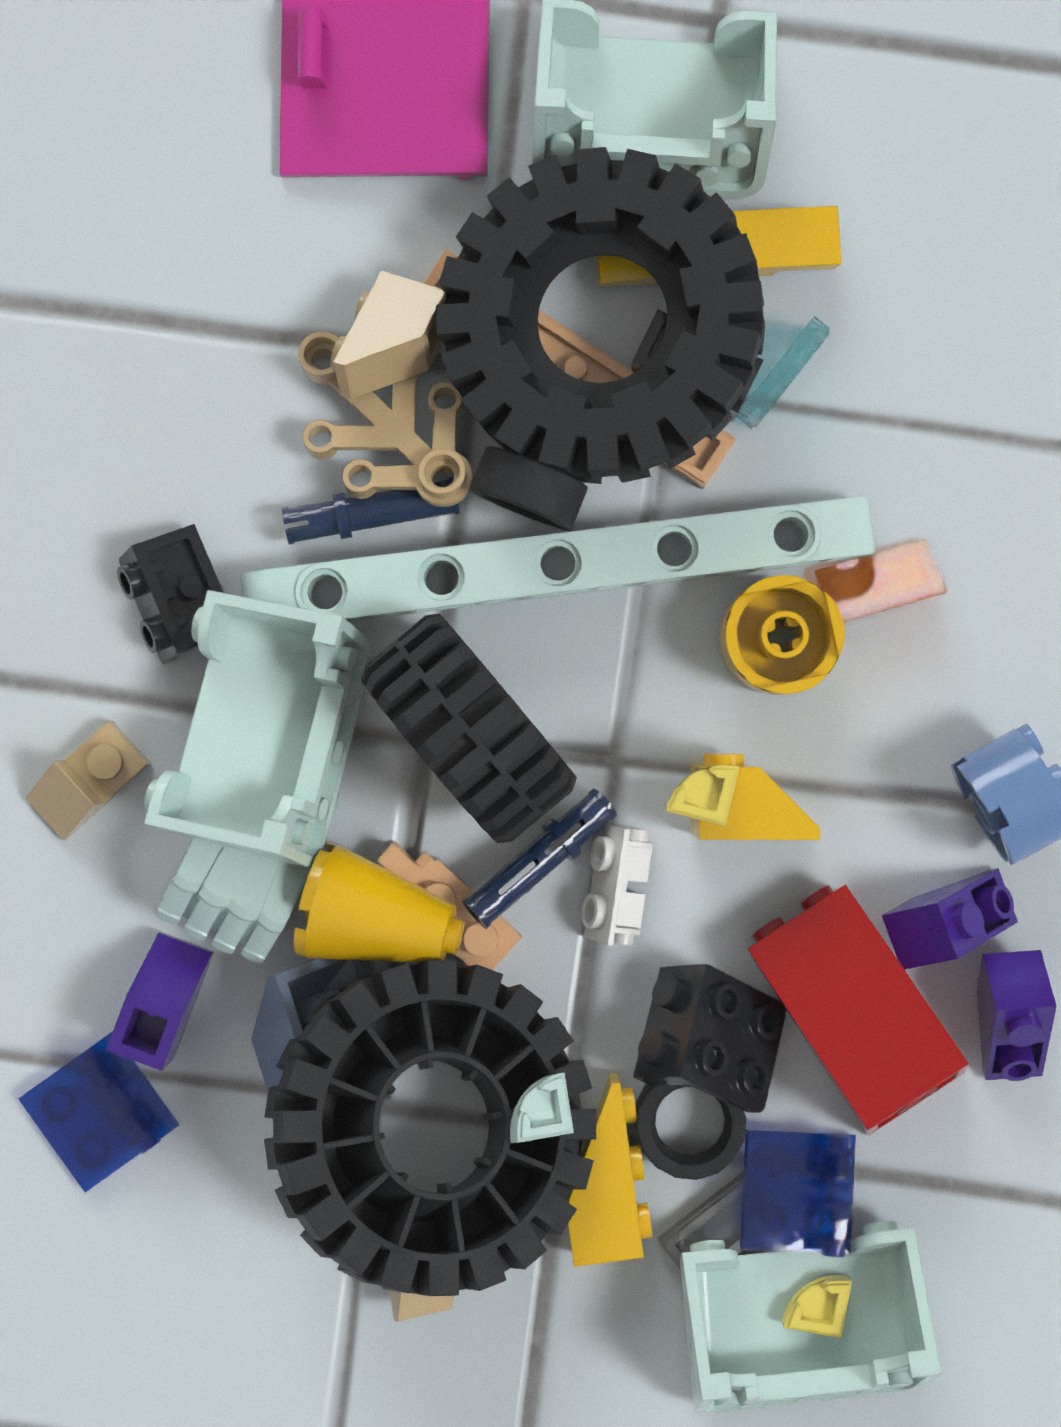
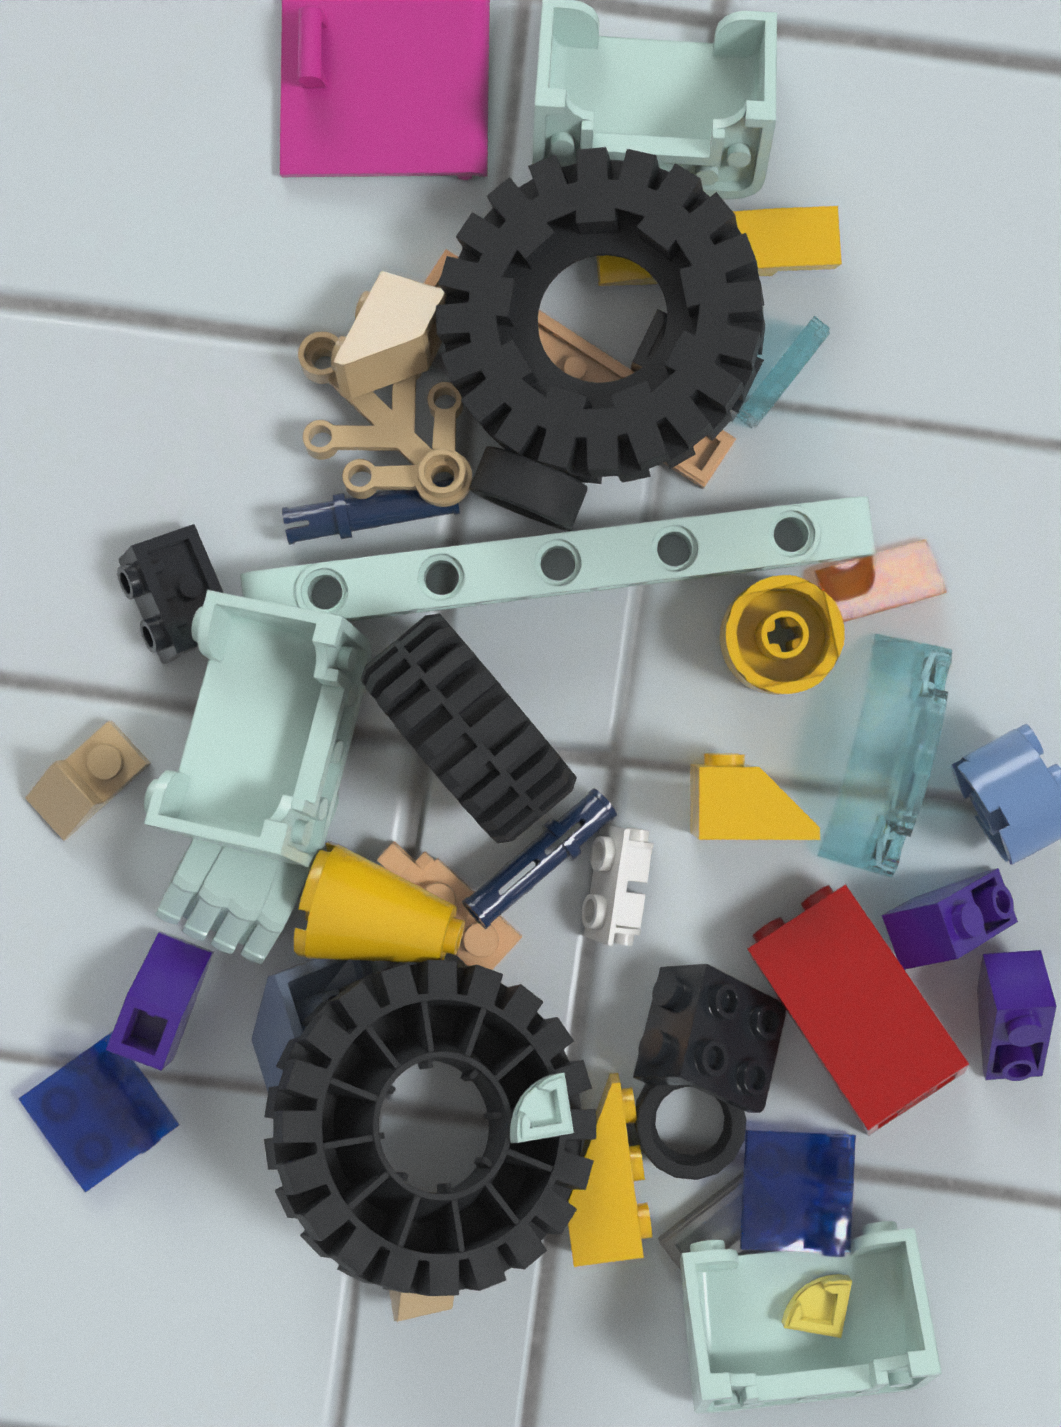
light yellow tile [665,765,740,826] -> none
none -> clear light blue windscreen [817,634,952,877]

